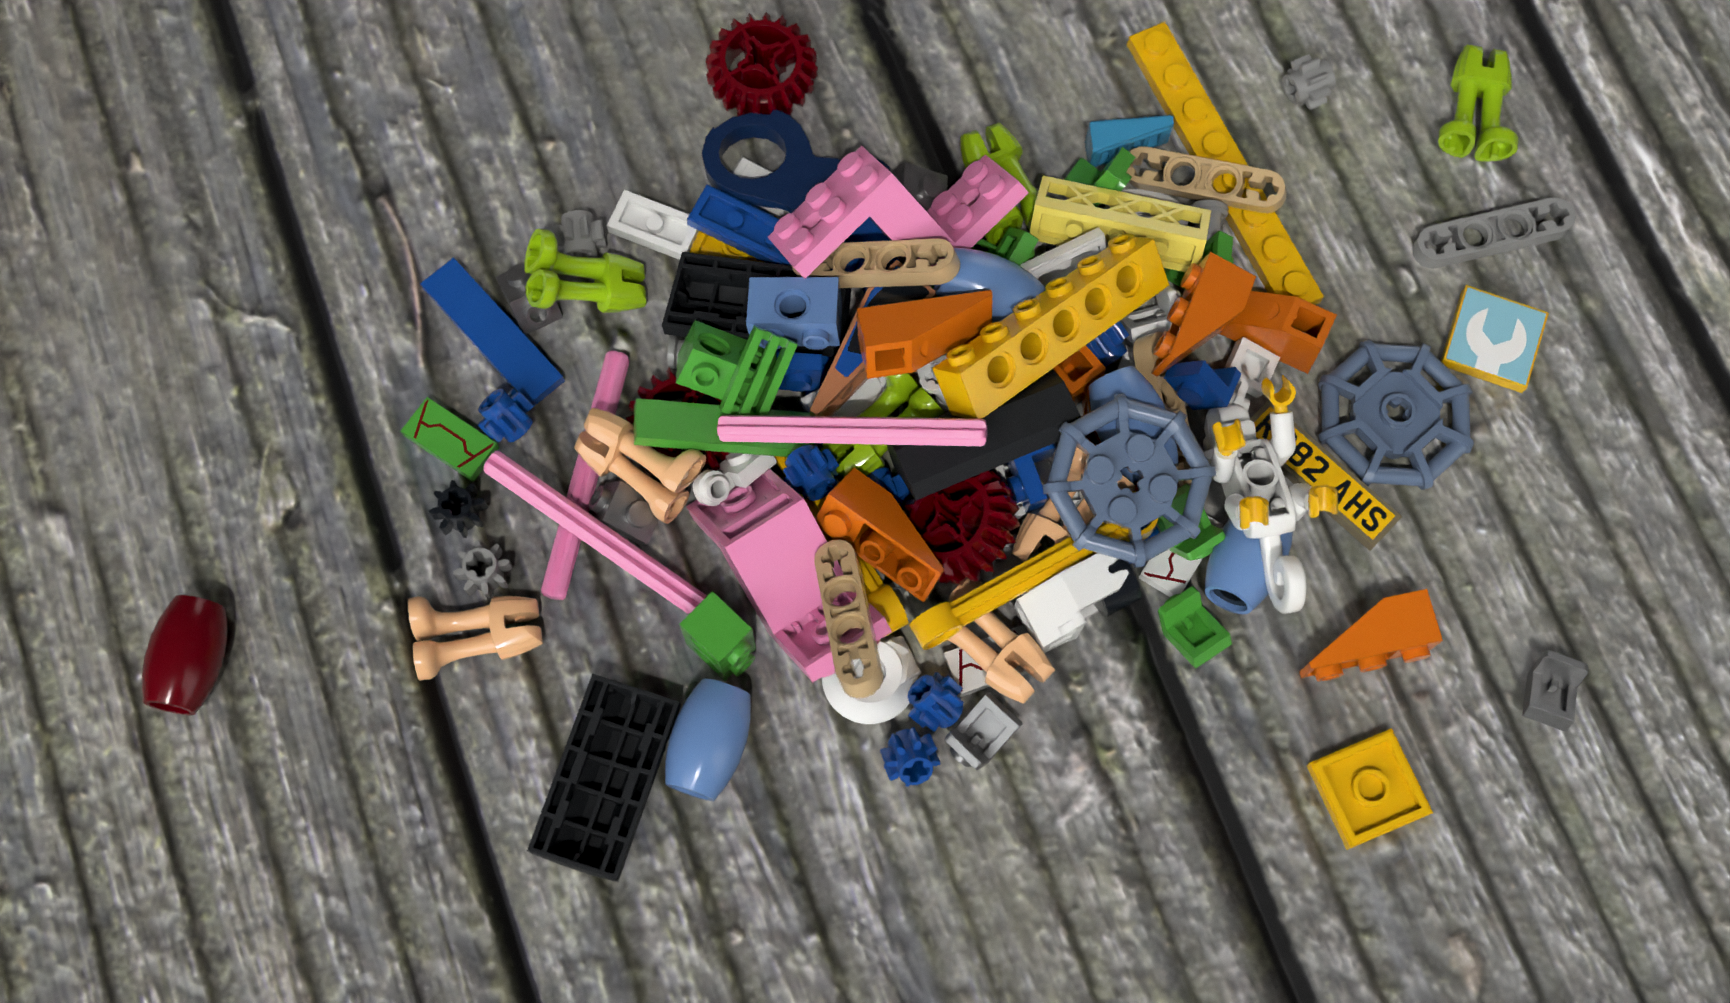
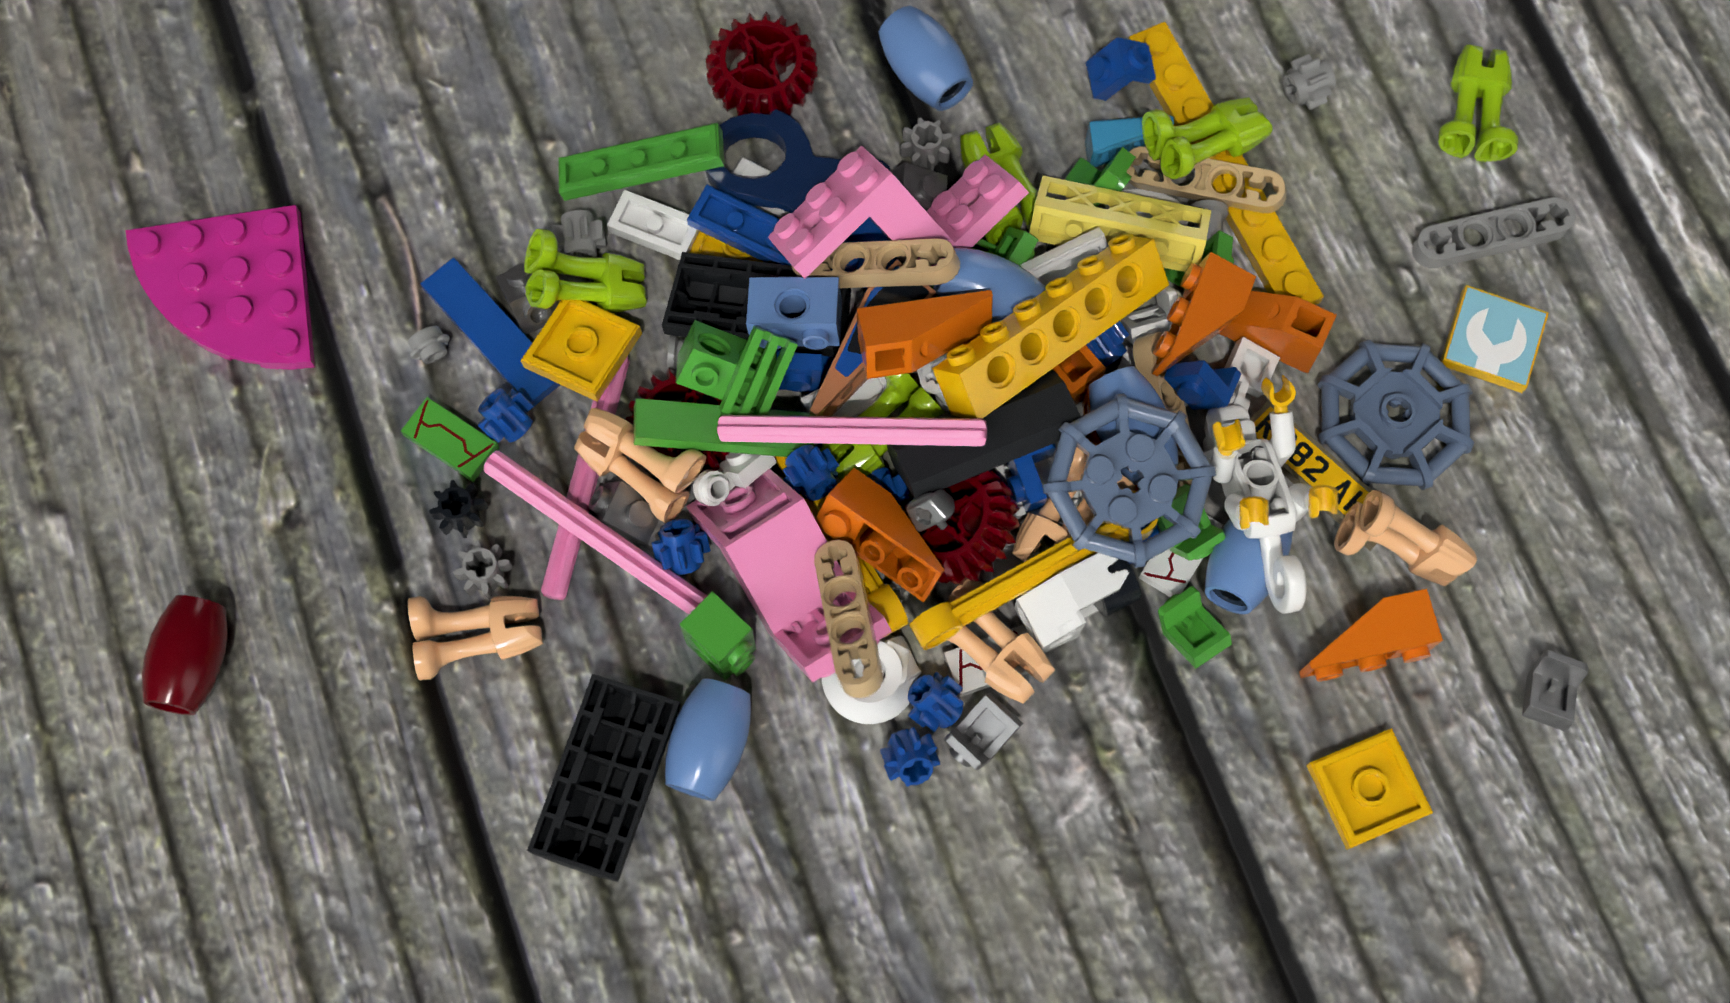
none -> dark pink plate [125,205,315,370]
none -> light grey plate [408,326,450,364]
none -> yellow tile [521,300,642,402]
none -> bright green tile [559,123,724,201]
none -> blue gear [651,519,711,575]
none -> medium blue piece [879,6,973,111]
none -> light grey gear [900,118,952,171]
none -> dark grey piece [906,489,955,532]
none -> blue bracket [1086,37,1156,101]
none -> lime piece [1142,97,1273,179]
none -> light nougat piece [1334,490,1477,586]

